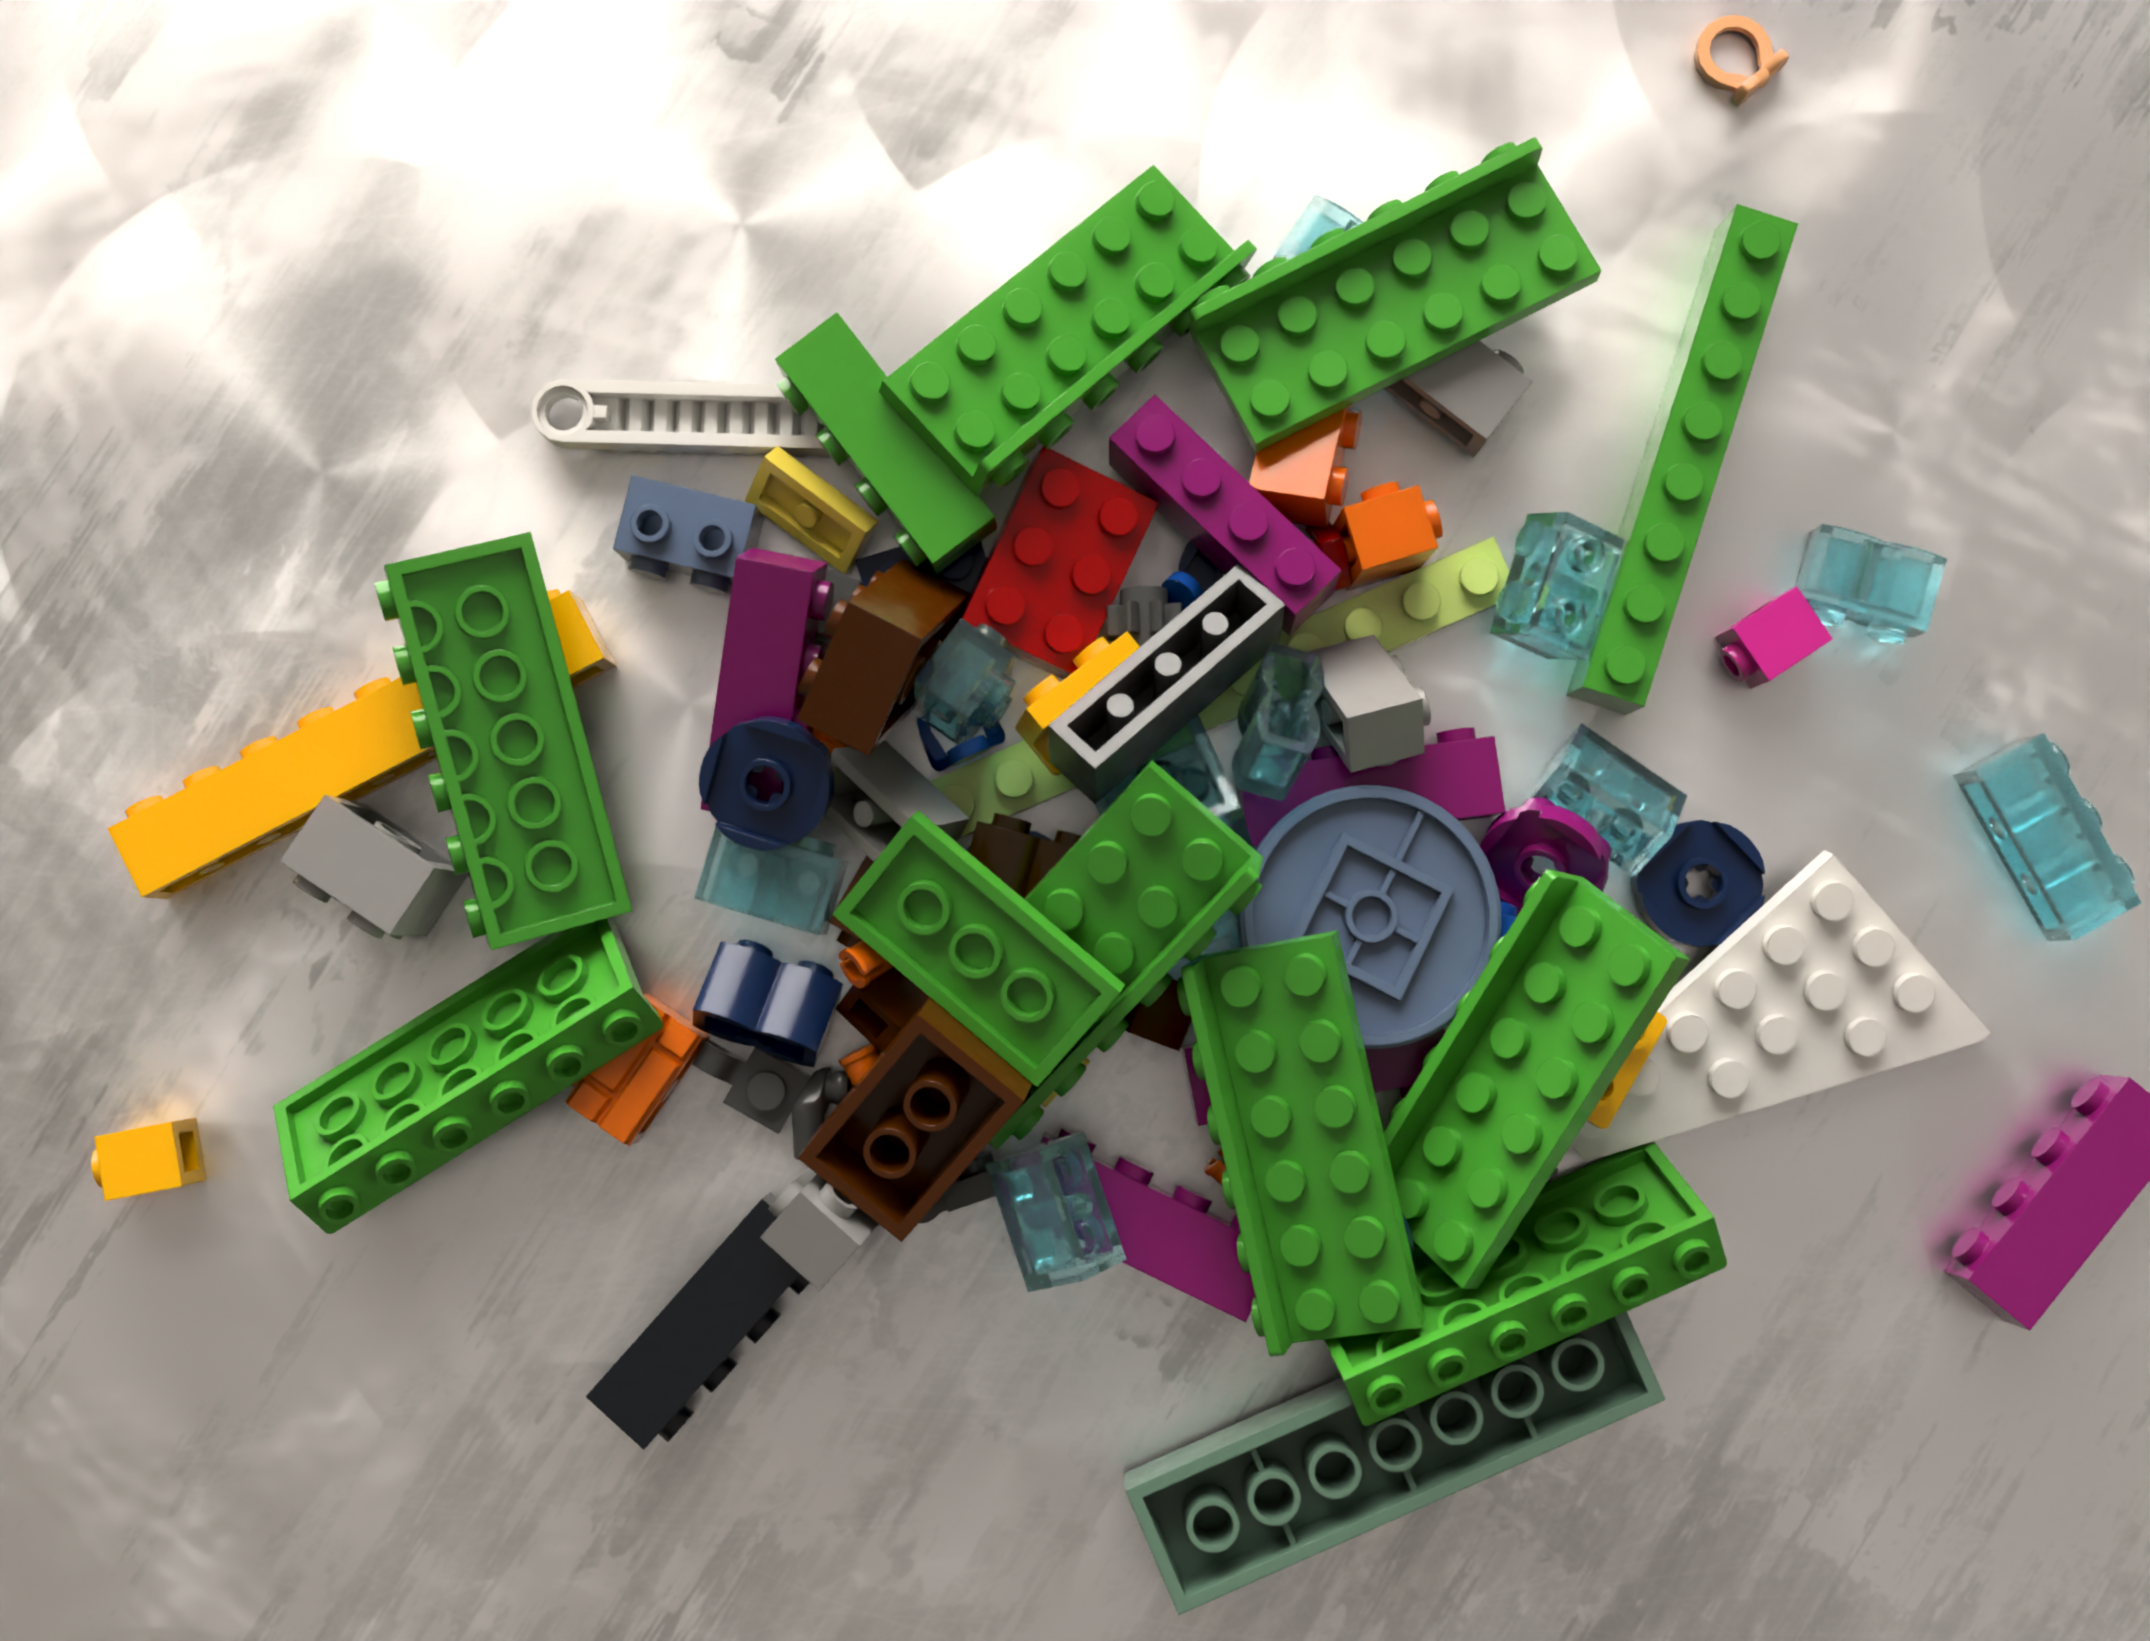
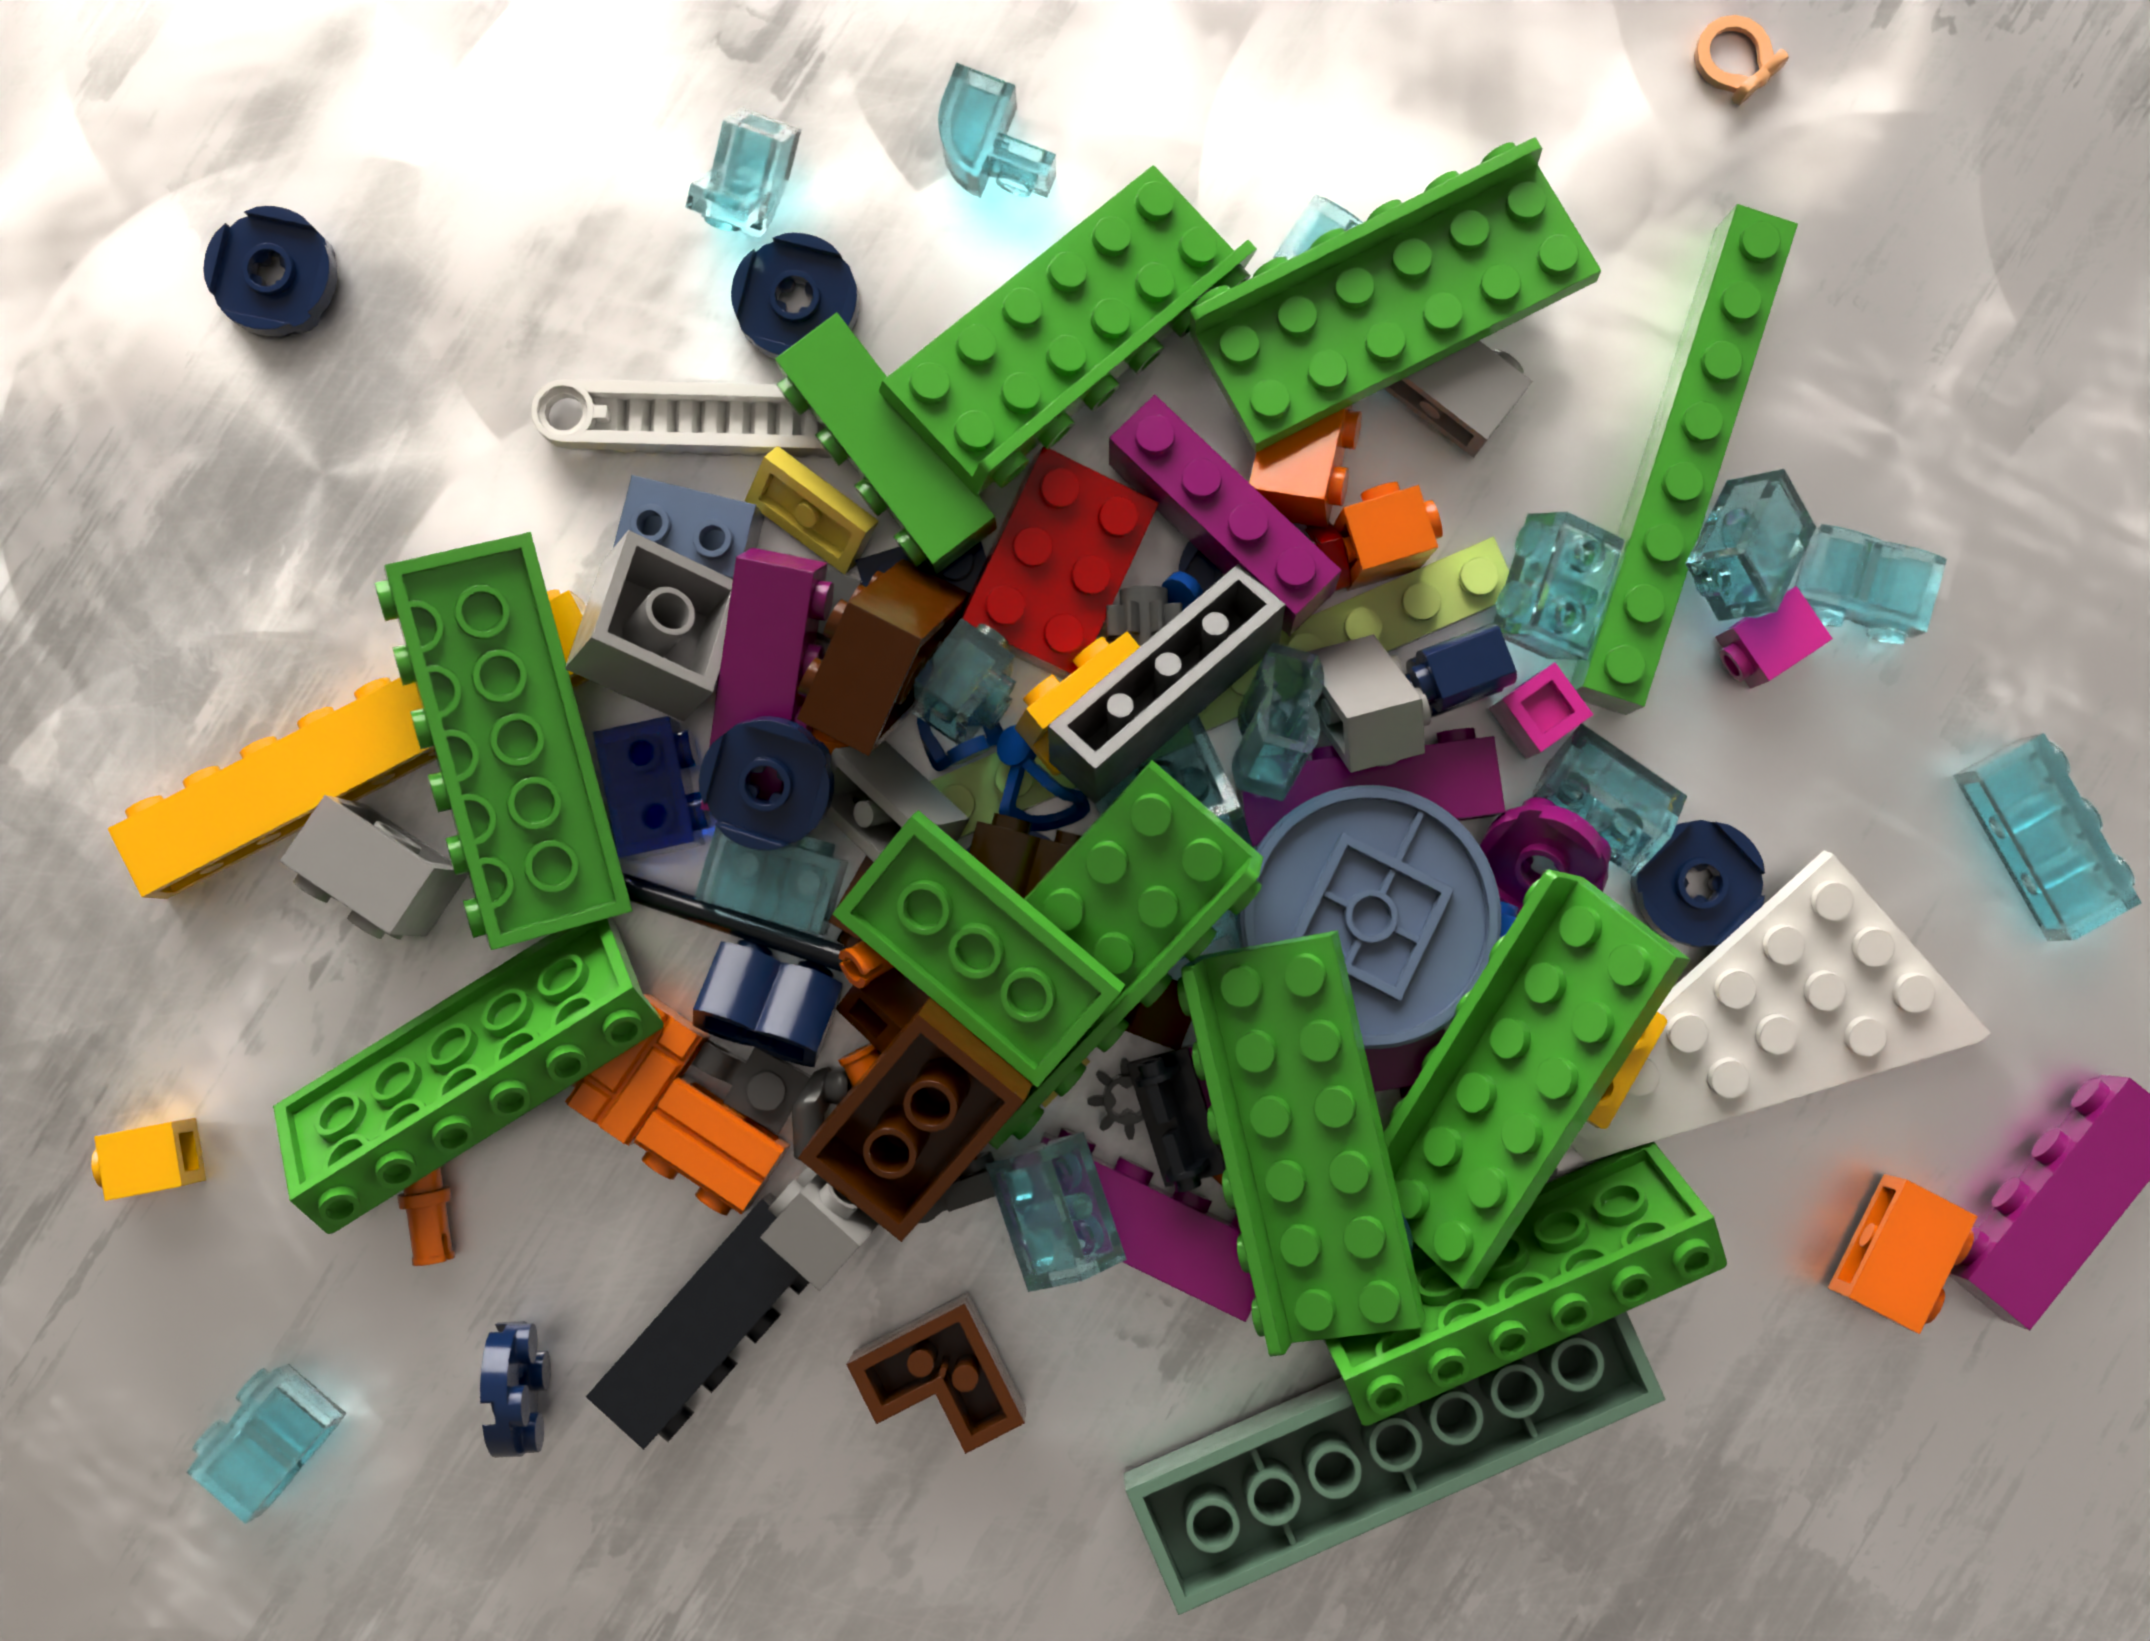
none -> clear light blue brick [187,1364,347,1524]
none -> dark blue plate [203,206,337,336]
none -> orange pin [397,1167,455,1266]
none -> dark blue plate [480,1321,551,1458]
none -> light grey brick [565,530,733,722]
none -> clear blue brick [593,716,711,861]
none -> black bar [622,872,848,972]
none -> orange brick [633,1074,791,1216]
none -> clear light blue brick [685,107,802,238]
none -> dark blue plate [731,232,859,359]
none -> reddish brown brick [846,1293,1026,1454]
none -> clear light blue brick [938,63,1056,199]
none -> blue piece [997,725,1090,831]
none -> dark grey gear [1087,1058,1144,1140]
none -> black hinge [1127,1046,1226,1192]
none -> dark blue brick [1405,623,1517,718]
none -> dark pink brick [1489,662,1593,759]
none -> clear light blue brick [1685,469,1816,621]
none -> orange brick [1828,1174,1978,1334]

